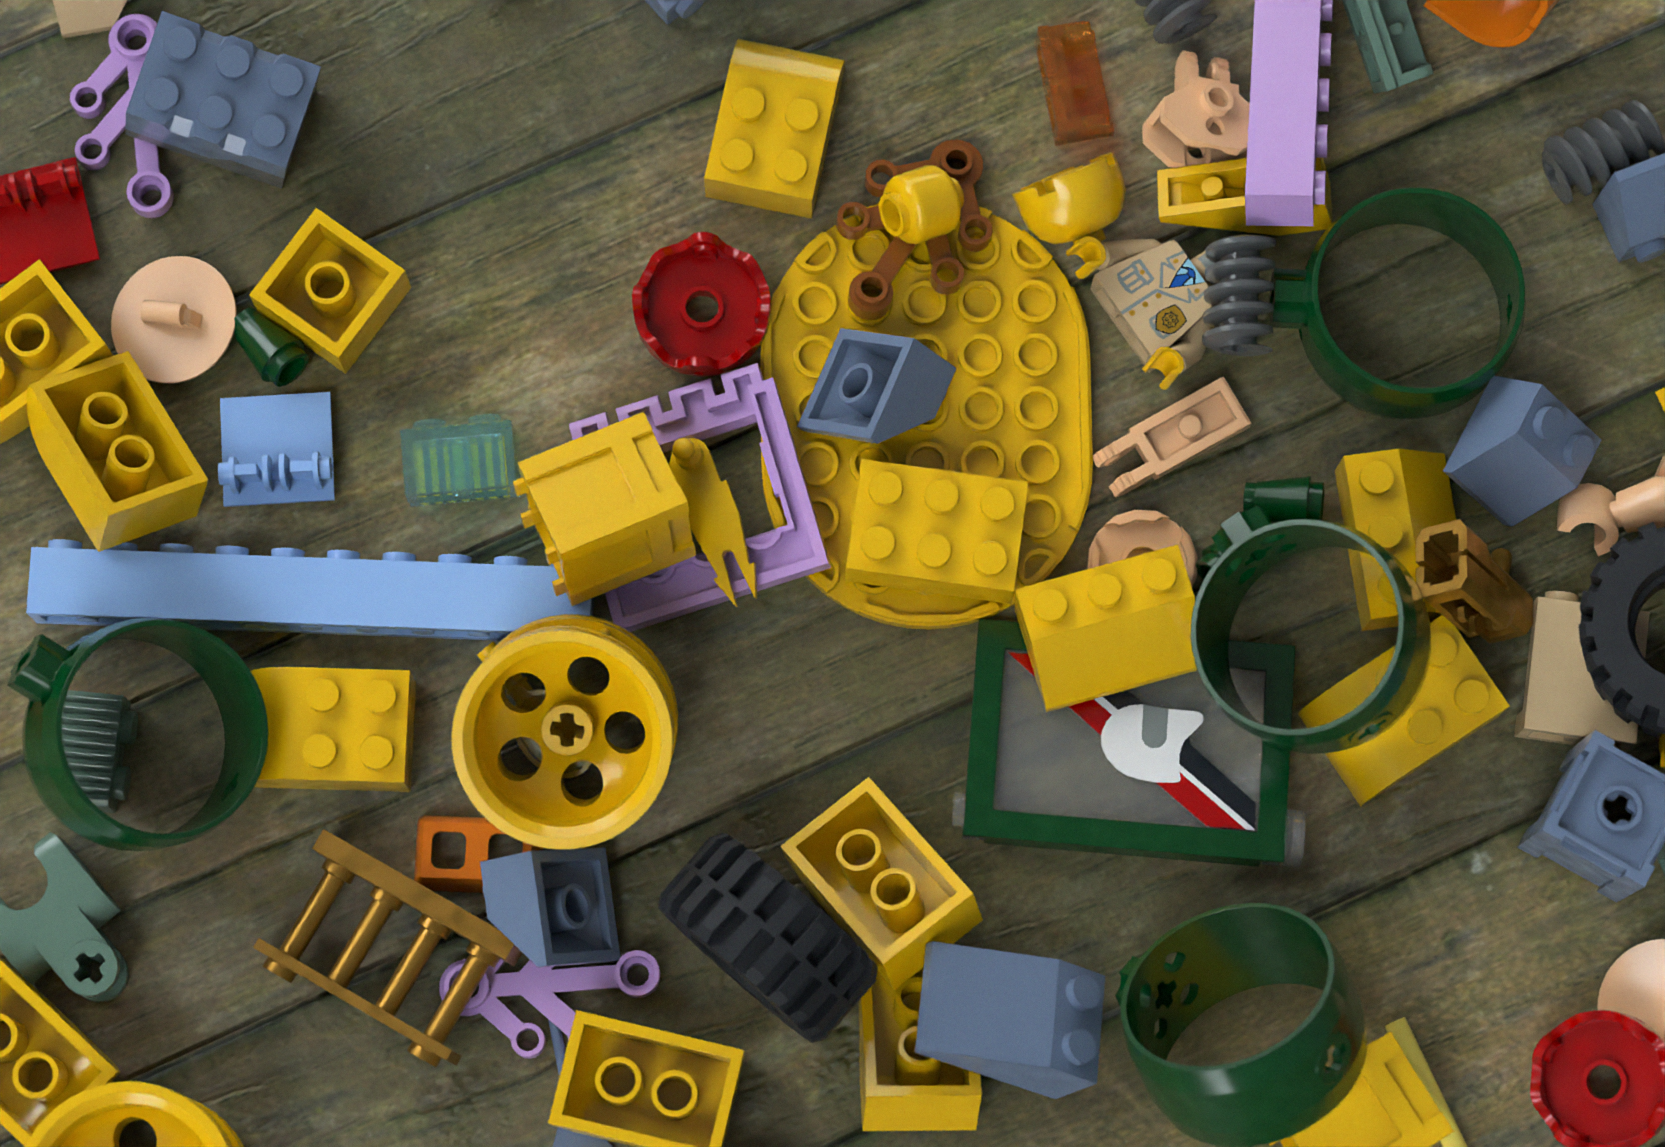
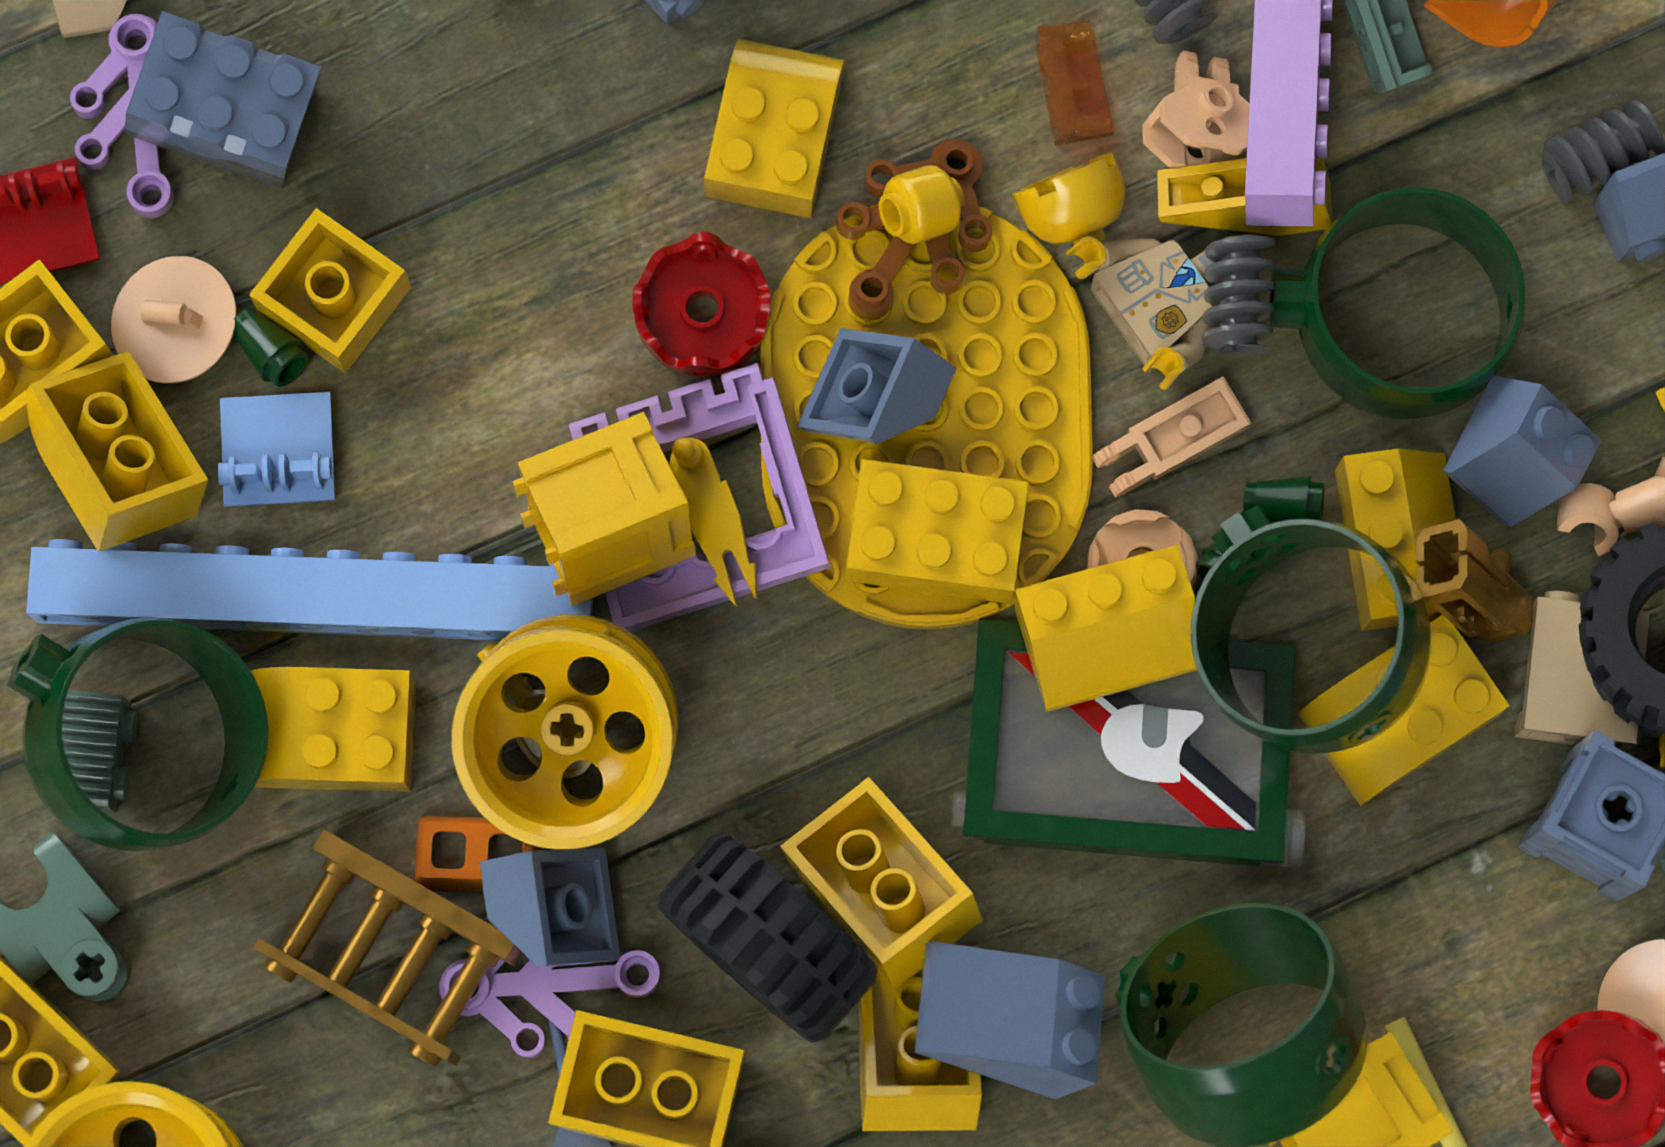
clear light blue brick [400,414,520,507] -> none

